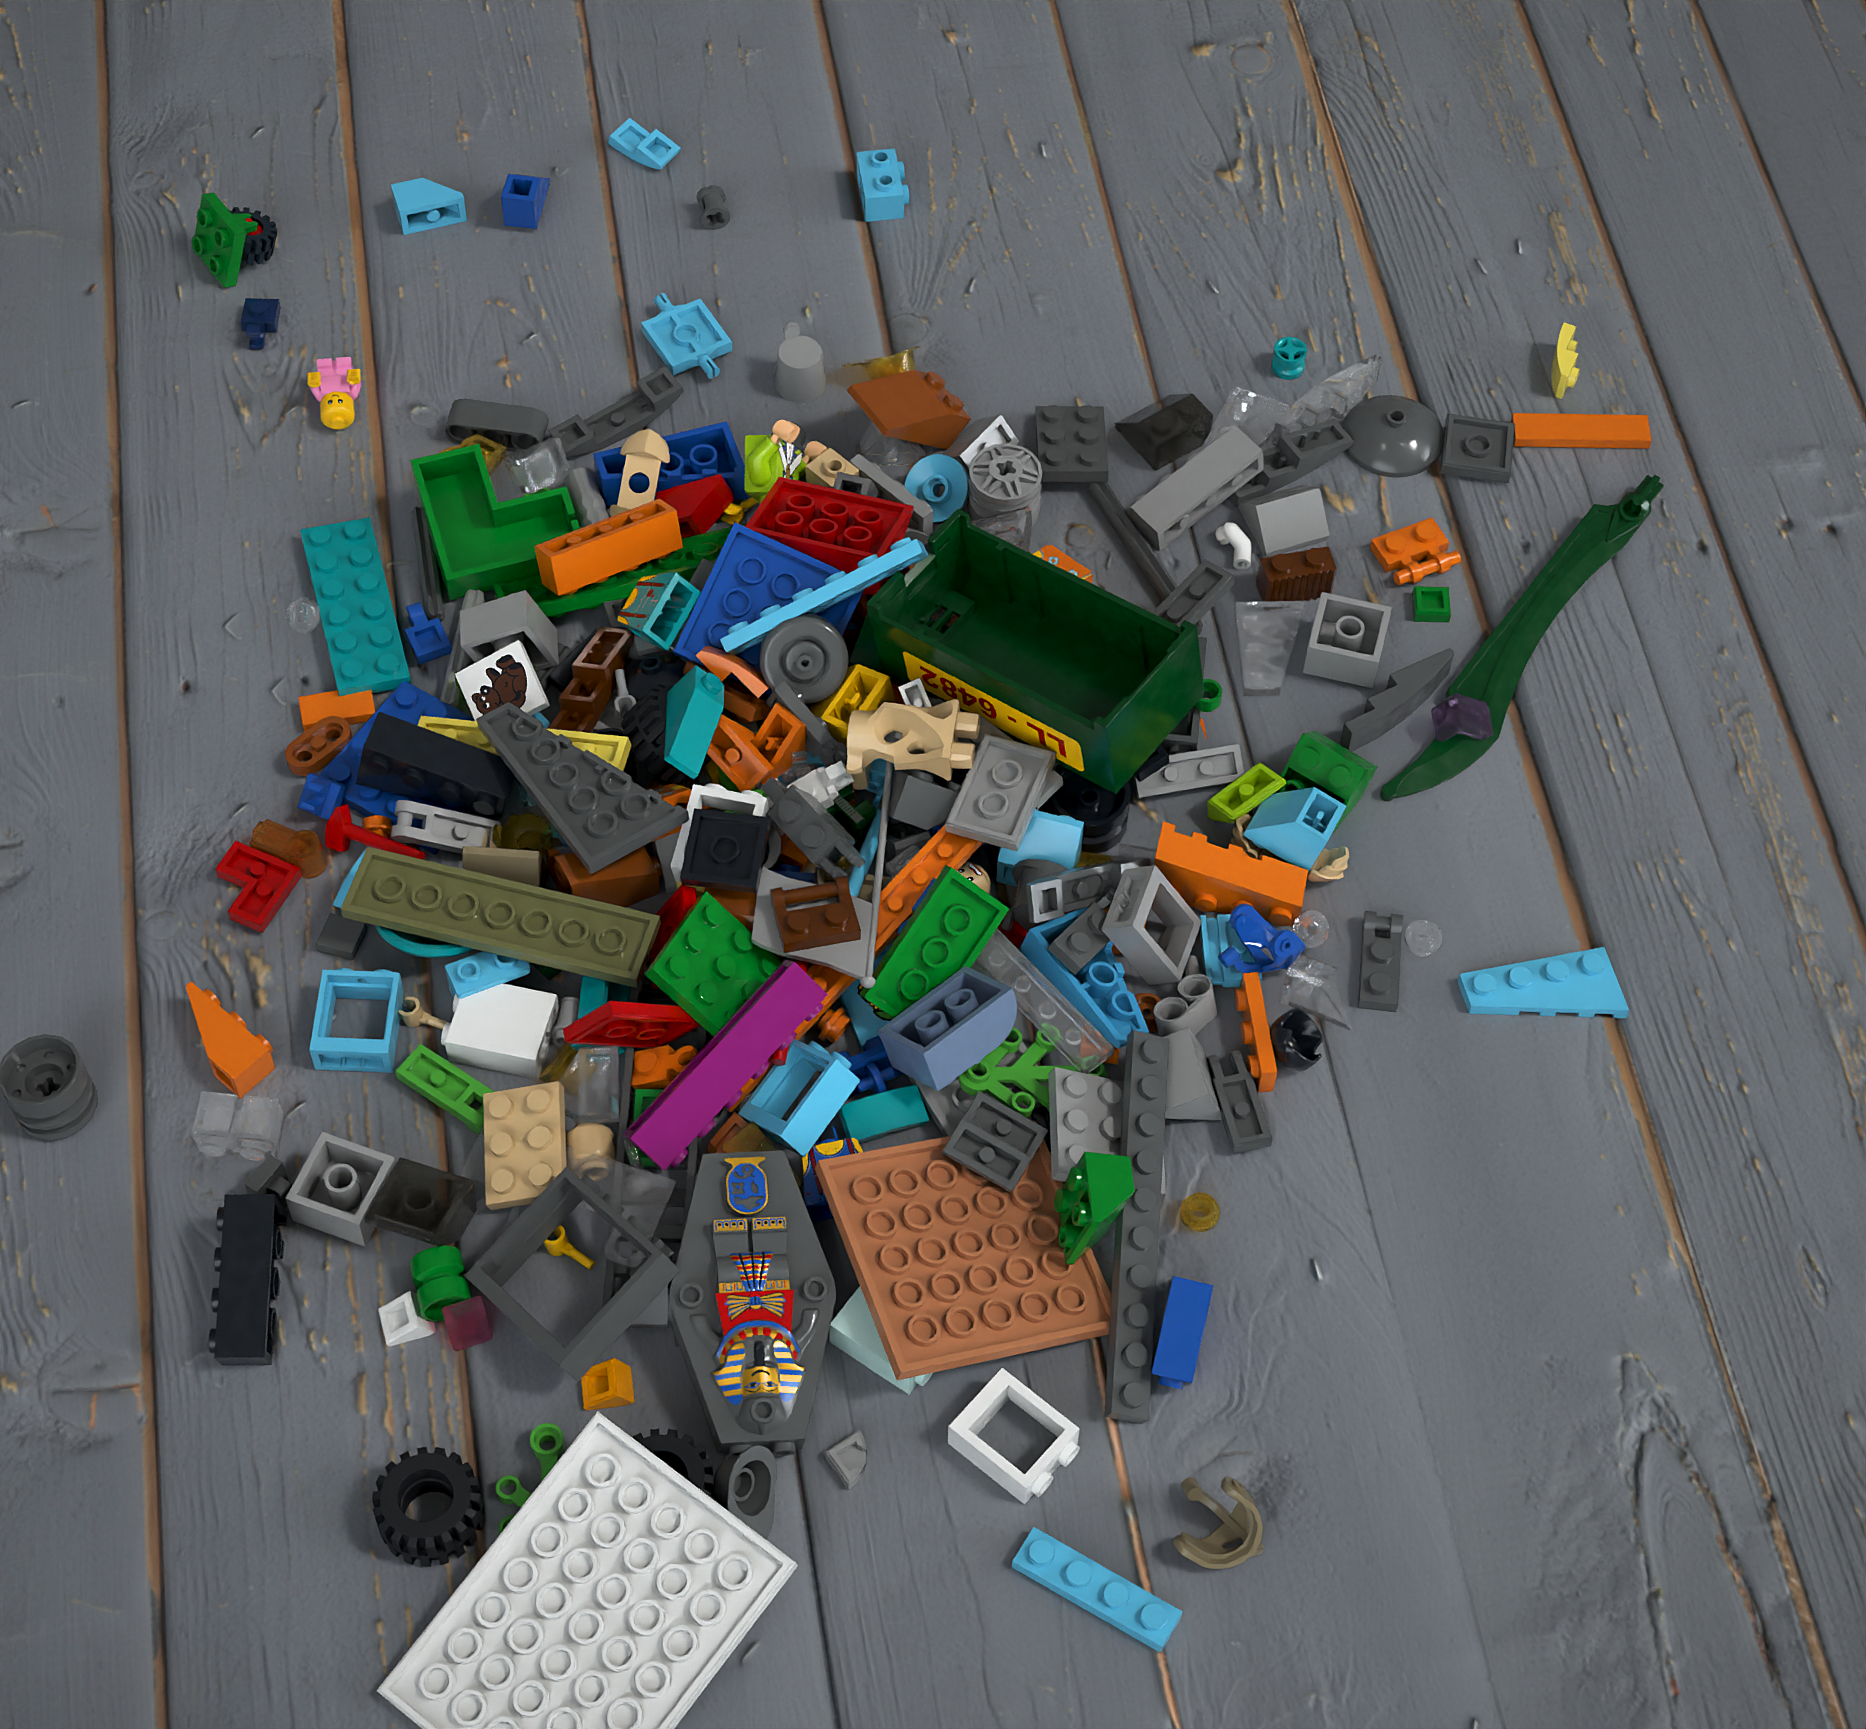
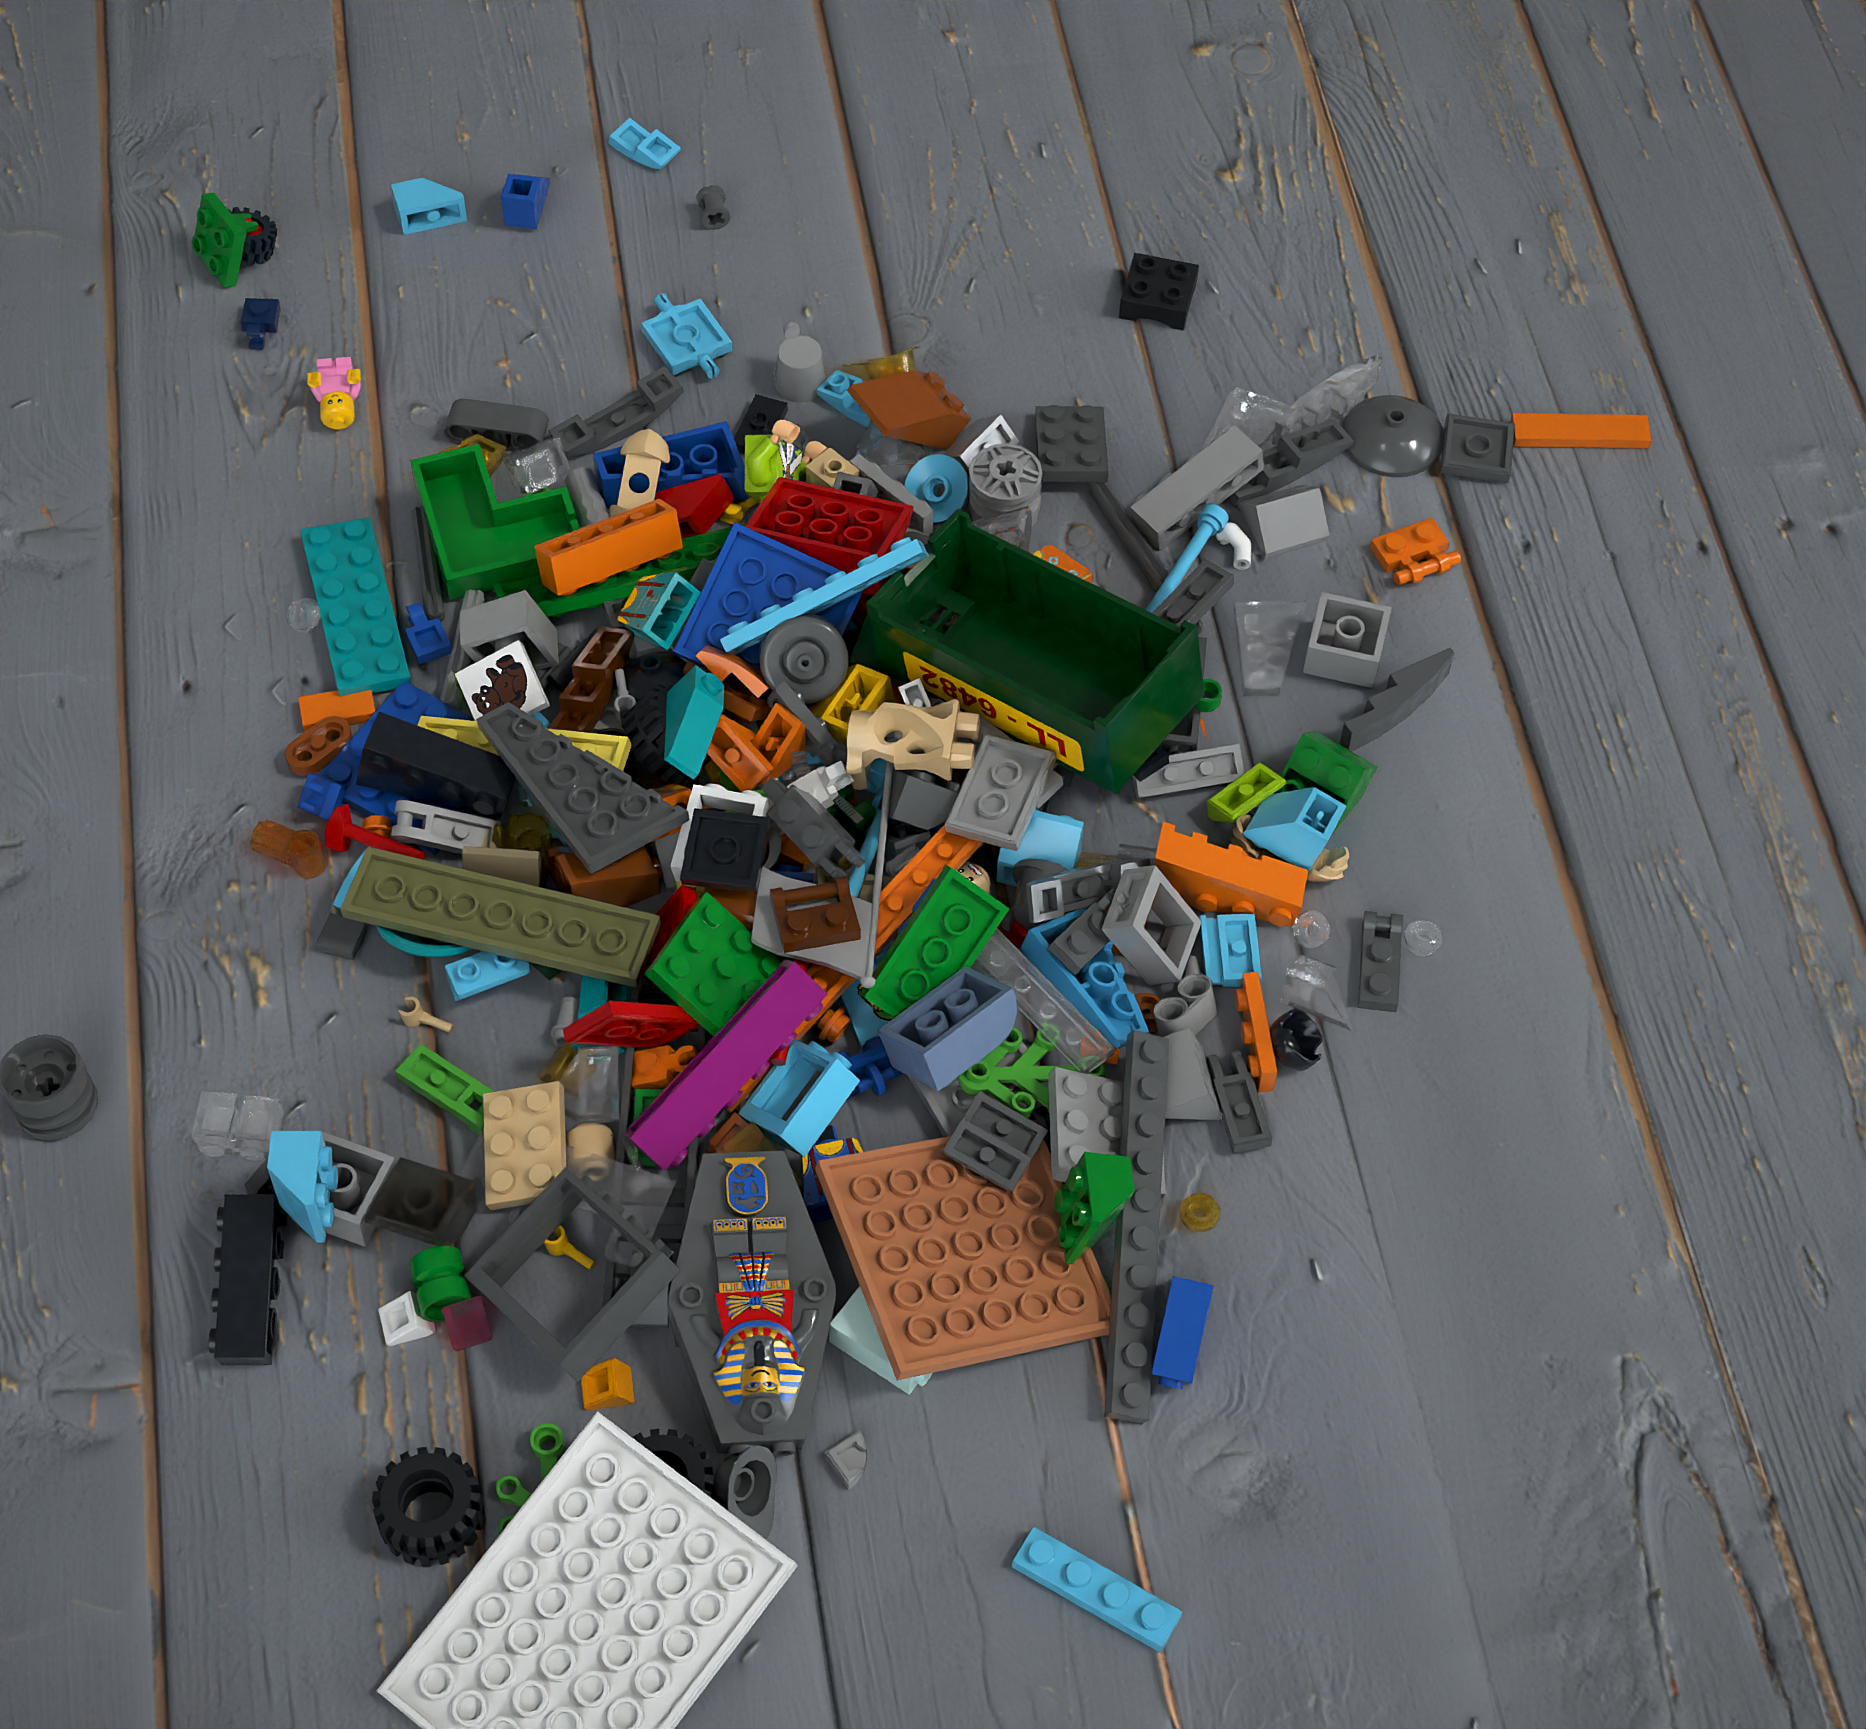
orange slope [185,981,276,1099] -> none
red plate [215,841,302,933] -> none
medium azure window [309,968,404,1073] -> none
white brick [441,983,559,1079] -> none
teal slope [838,1084,929,1143] -> none
medium azure brick [856,148,909,222] -> none
white window [948,1368,1080,1505] -> none
black wheel [1048,767,1131,855] -> none
clear smoke slope [1115,393,1213,471] -> none
dark tan helmet [1172,1476,1265,1569] -> none
blue helmet [1218,903,1306,973] -> none
reddish brown brick [1256,546,1337,609] -> none
teal wheel [1271,337,1307,380] -> none
dark green piece [1380,475,1664,801] -> none
green tile [1412,586,1451,623] -> none
clear purple bracket [1431,693,1493,741] -> none
medium azure wing [1457,947,1629,1018] -> none
light yellow slope [1551,322,1580,399] -> none
none -> medium azure slope [267,1131,338,1242]
none -> black plate [734,394,788,454]
none -> medium azure slope [816,370,876,430]
none -> black brick [1119,253,1199,331]
none -> medium azure piece [1146,504,1229,613]

